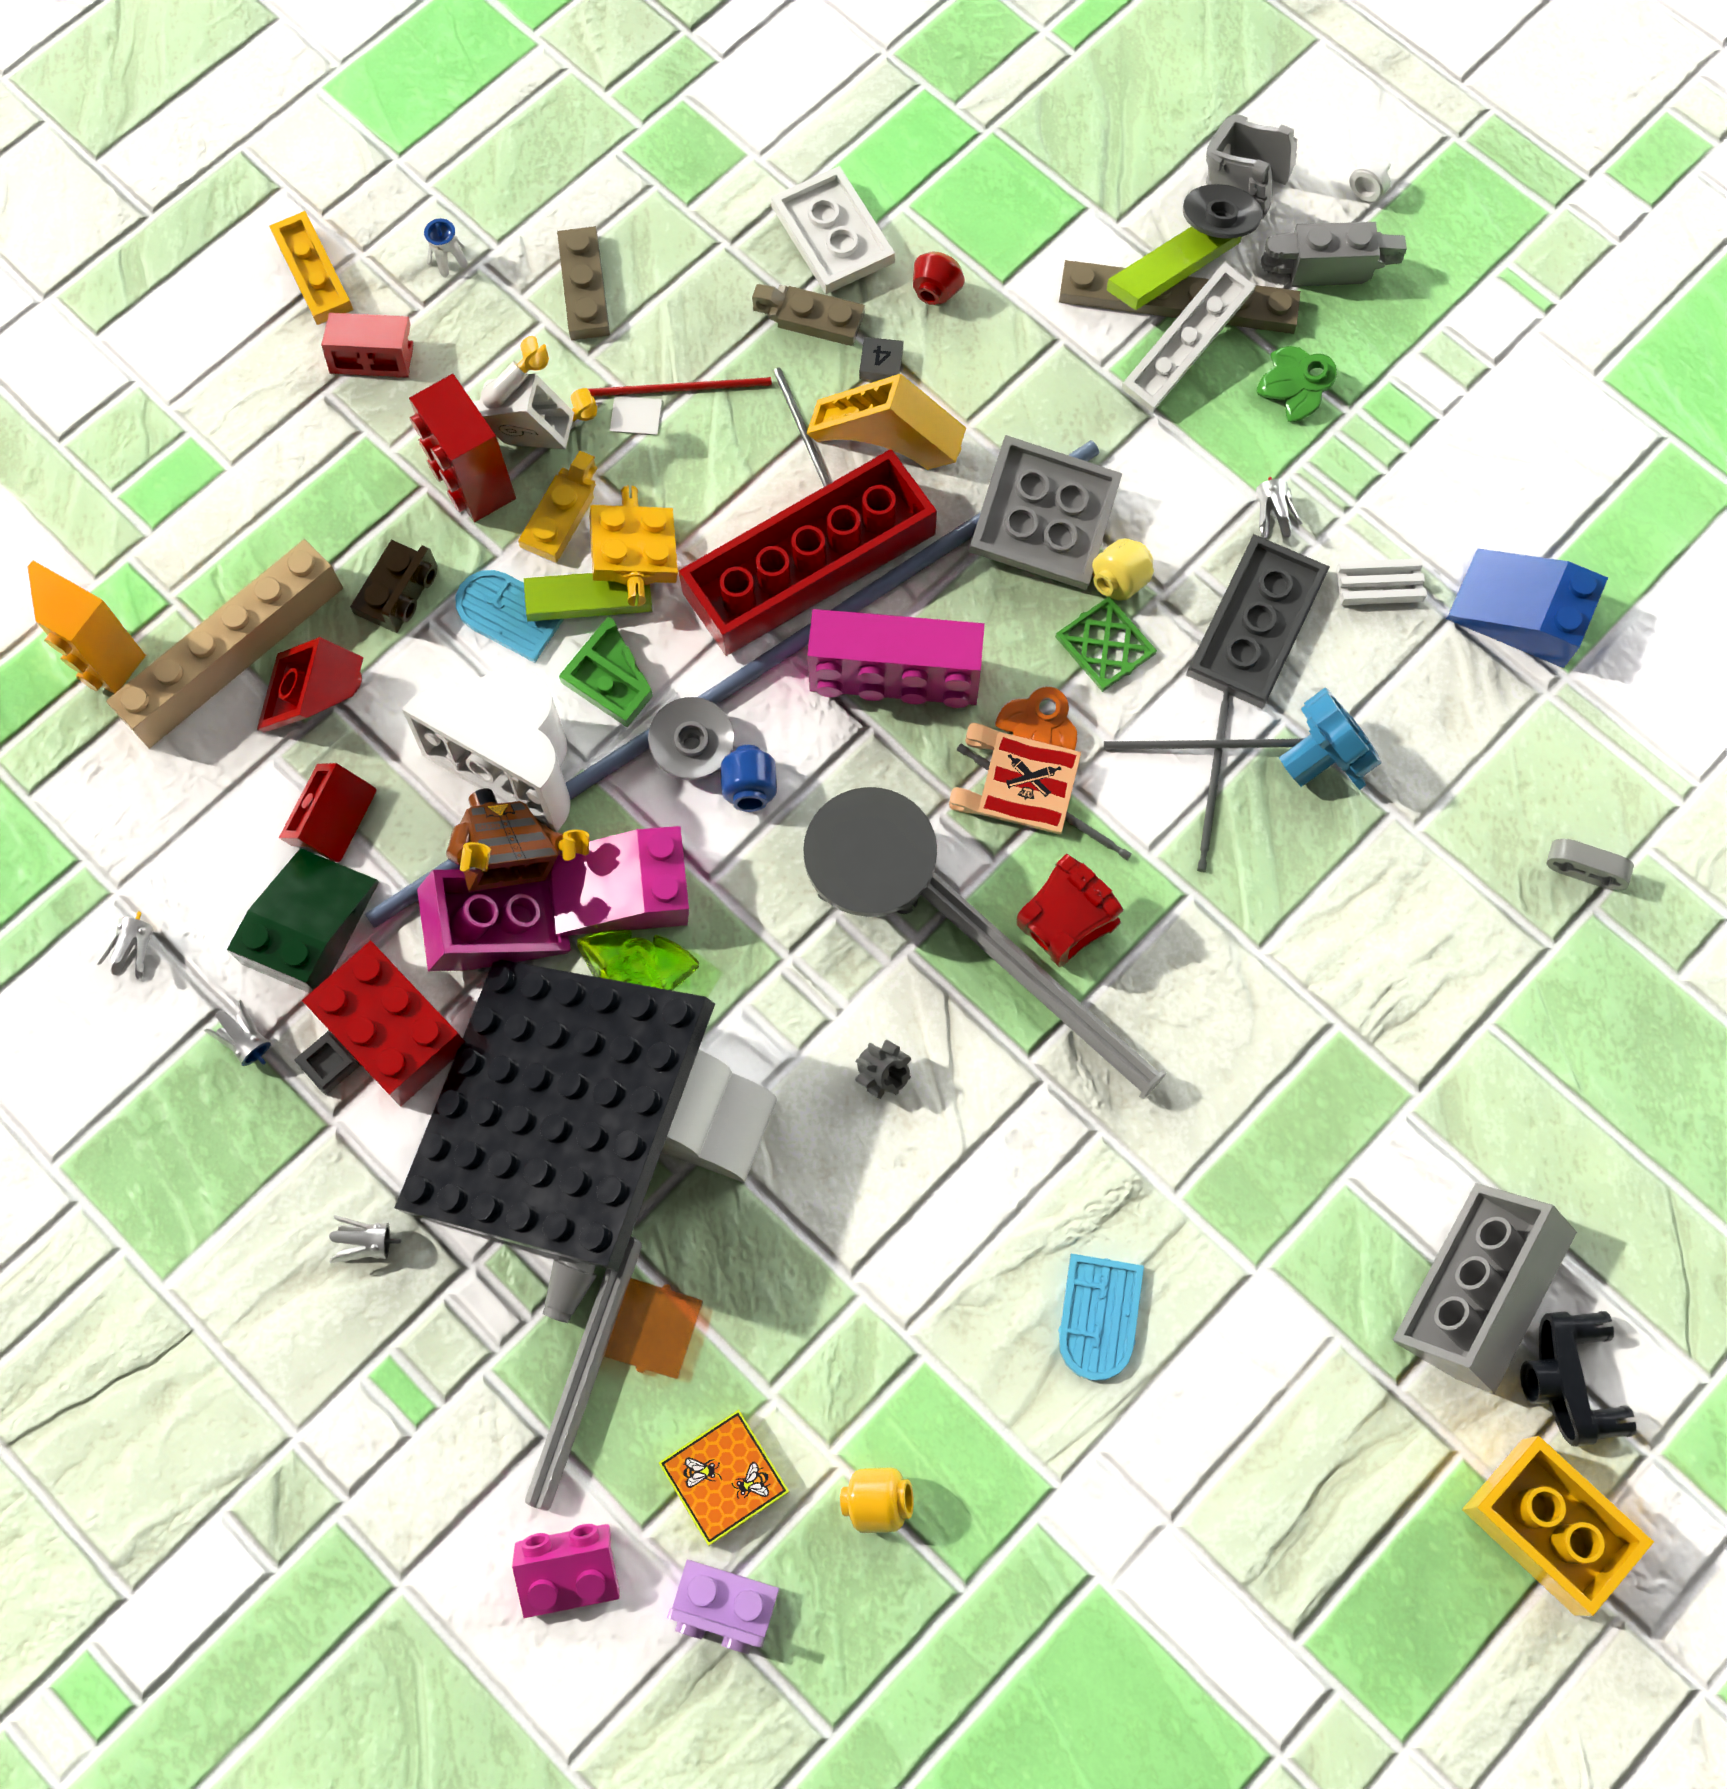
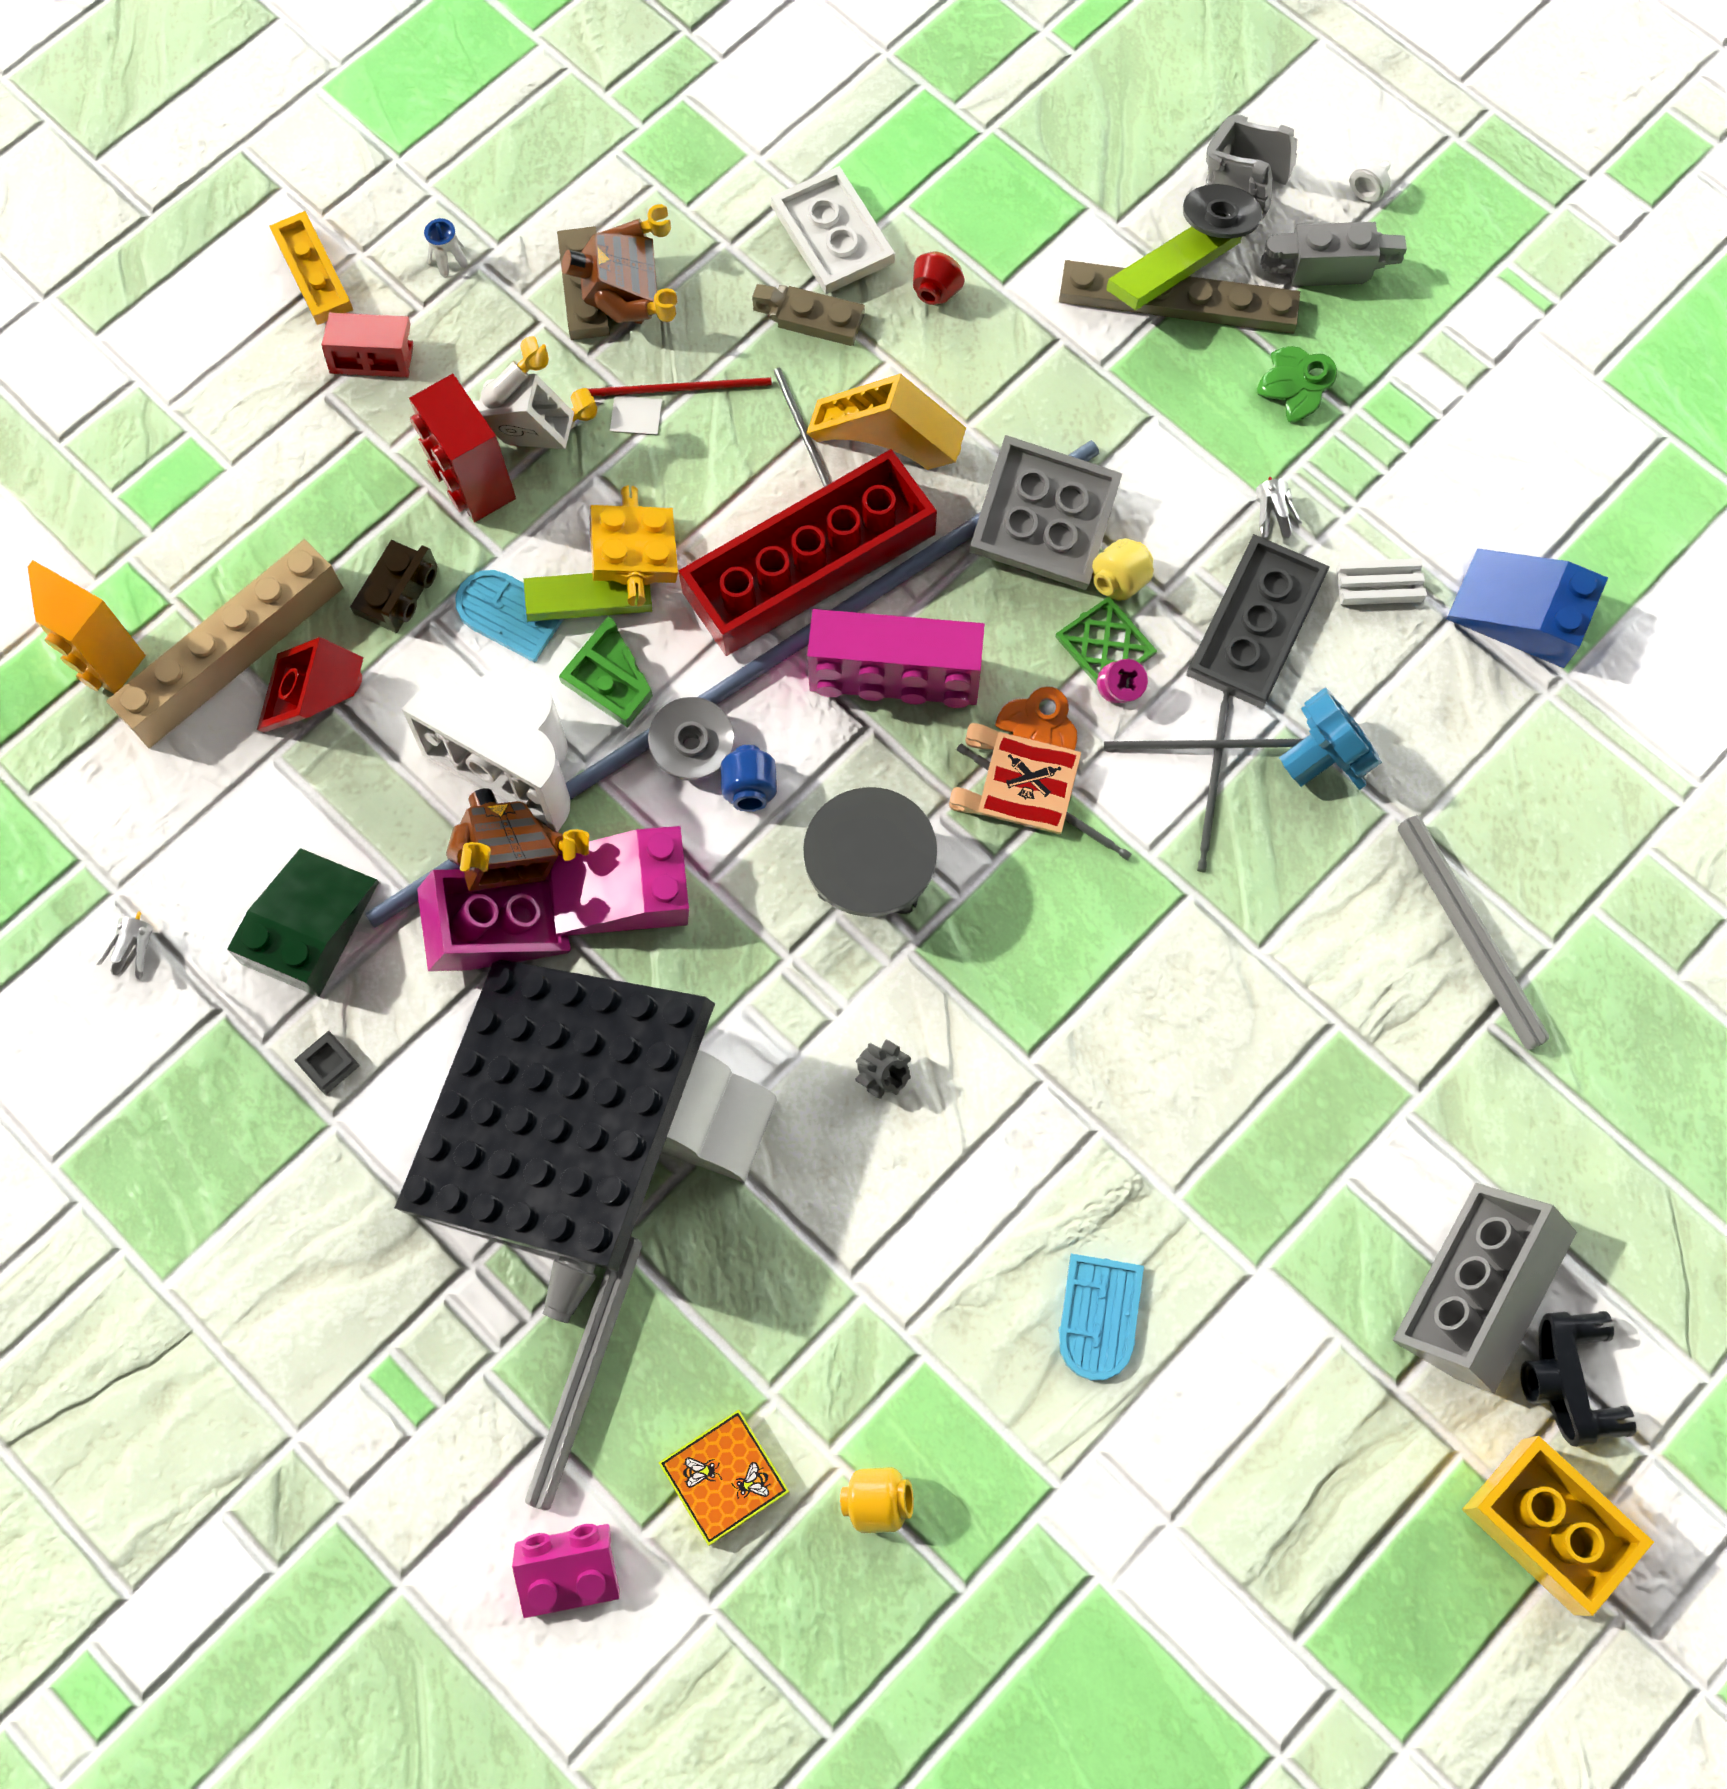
flat silver piece [204,1000,271,1066] -> none
red panel [278,763,377,862] -> none
red brick [302,940,465,1107] -> none
flat silver piece [329,1215,402,1263] -> none
yellow hinge [518,451,597,563] -> none
clear neon green brick [577,930,699,990] -> none
clear orange piece [604,1278,703,1380] -> none
lavender bracket [667,1559,780,1654] -> none
dark grey tile [859,337,904,381] -> none
light grey axle [921,873,1166,1099] -> none
red piece [1017,854,1123,967] -> none
white plate [1121,261,1256,413] -> none
light grey beam [1546,839,1634,890] -> none
none -> dark orange torso [562,204,677,324]
none -> dark pink wheel [1097,659,1148,704]
none -> light grey axle [1398,815,1549,1050]

